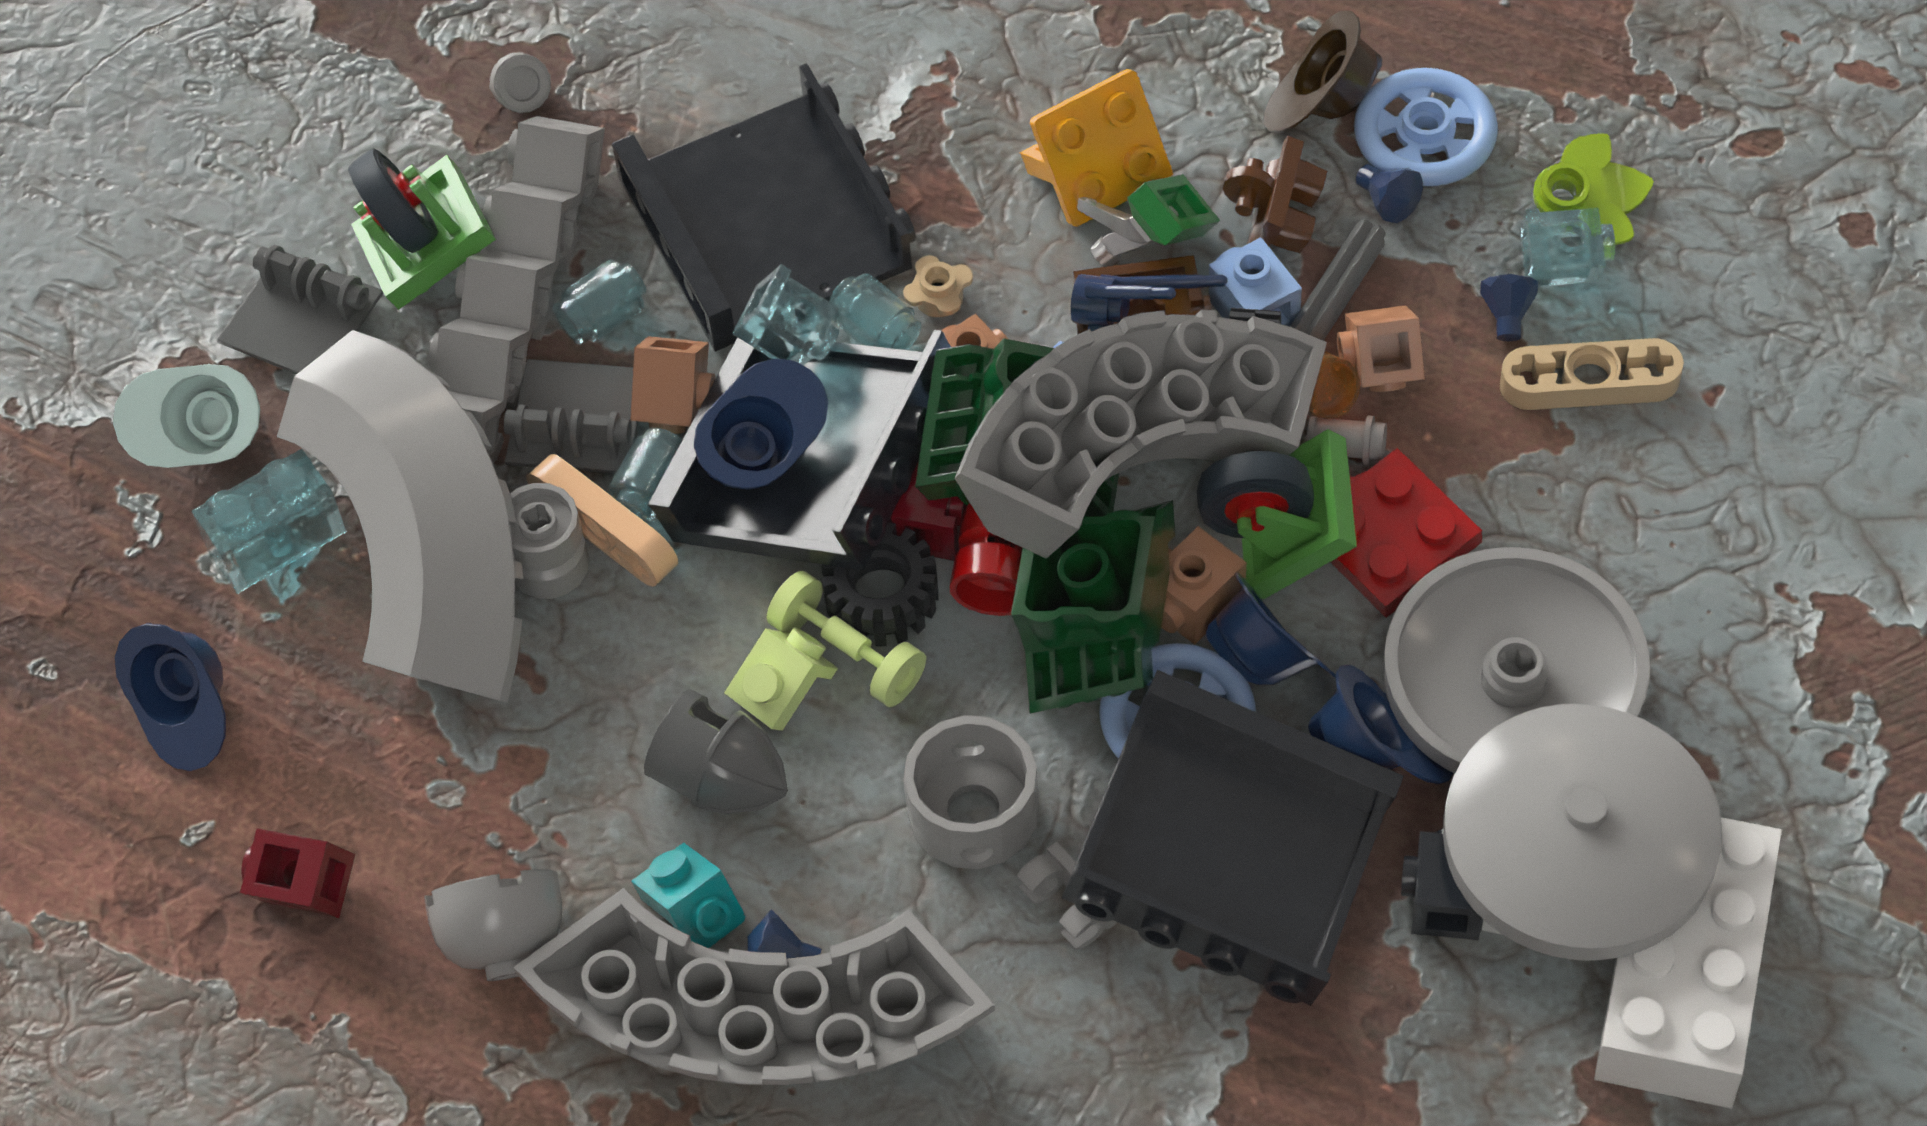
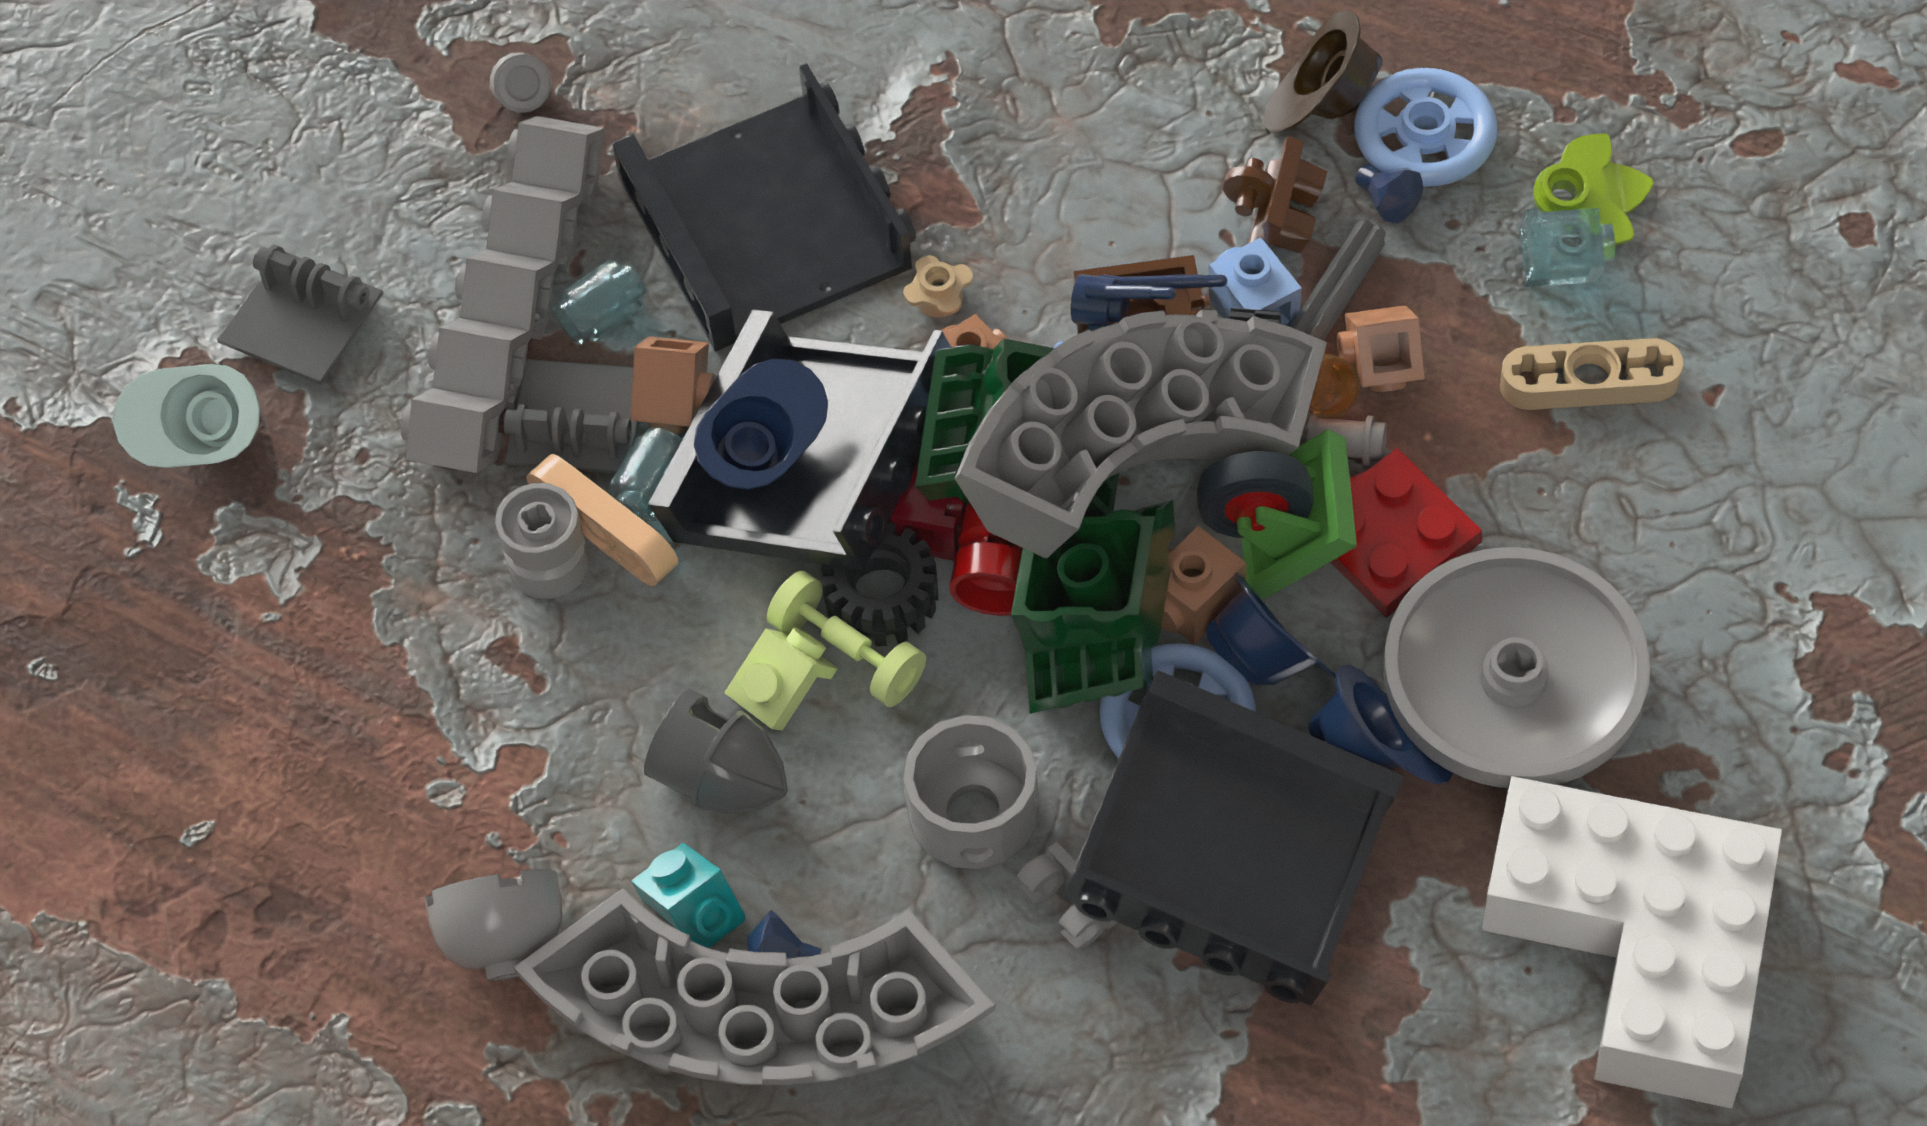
dark blue piece [115,623,226,771] -> none
clear light blue brick [191,449,346,594] -> none
dark red brick [240,828,356,918] -> none
light grey brick [277,330,523,703] -> none
bright green plate [348,149,496,310] -> none
clear light blue brick [732,264,840,365] -> none
clear light blue brick [830,273,921,350] -> none
light orange bracket [1020,69,1173,227] -> none
green piece [1077,174,1220,267] -> none
black brick [1401,829,1482,940] -> none
light grey dish [1443,704,1722,961] -> none
dark blue rock [1479,274,1538,342] -> none

